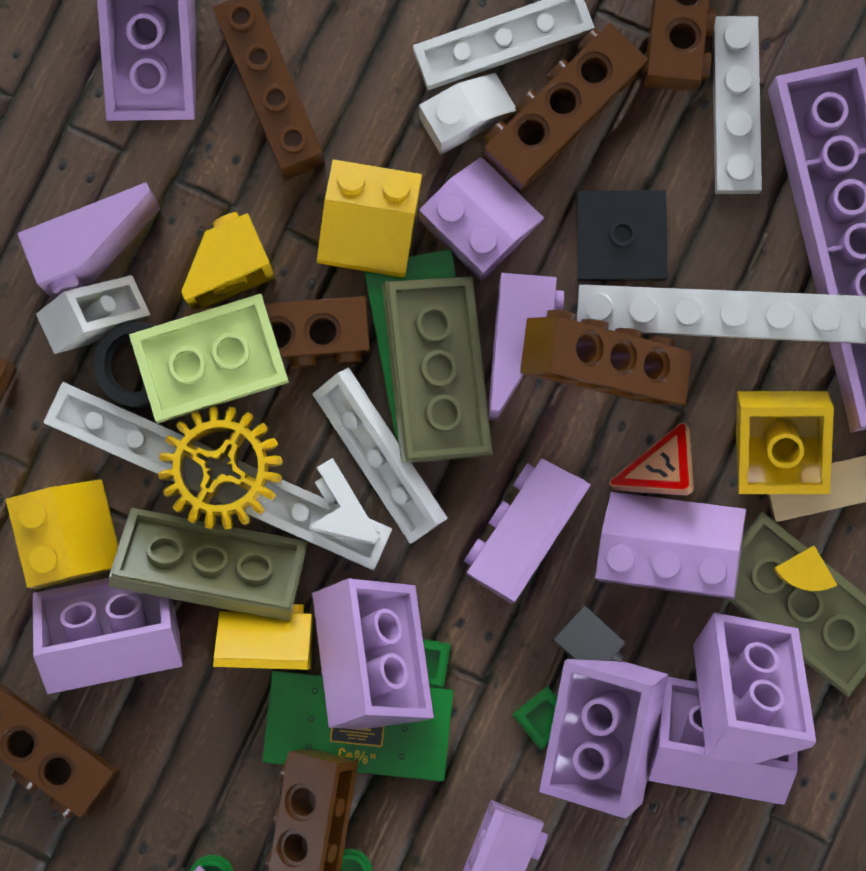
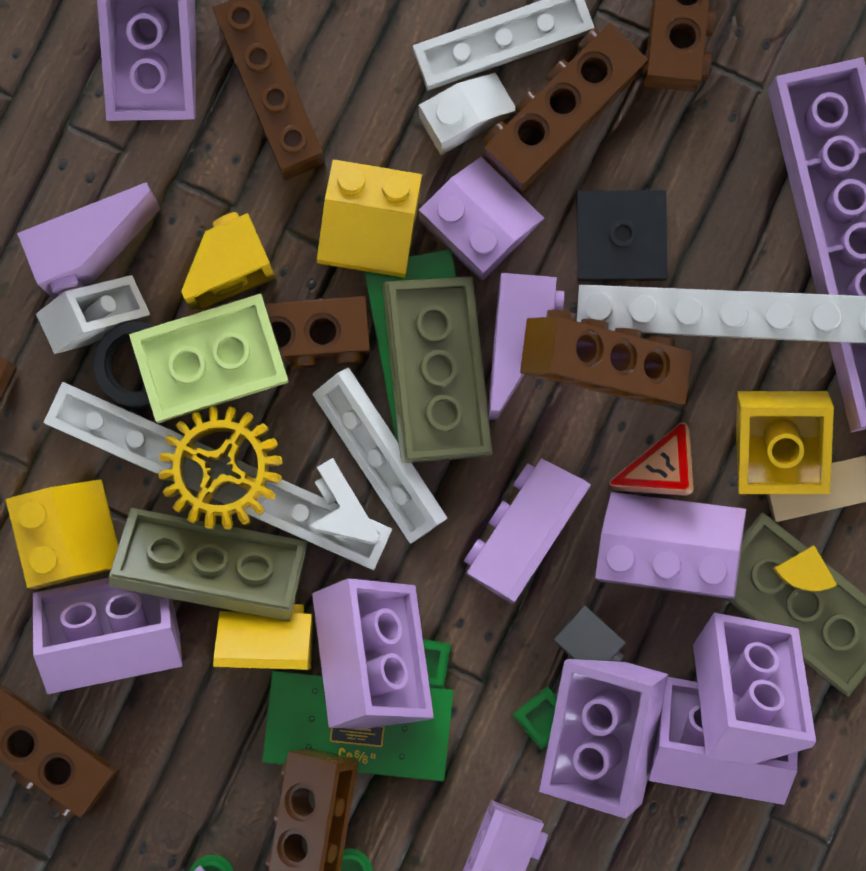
white plate [712,16,762,194] -> none

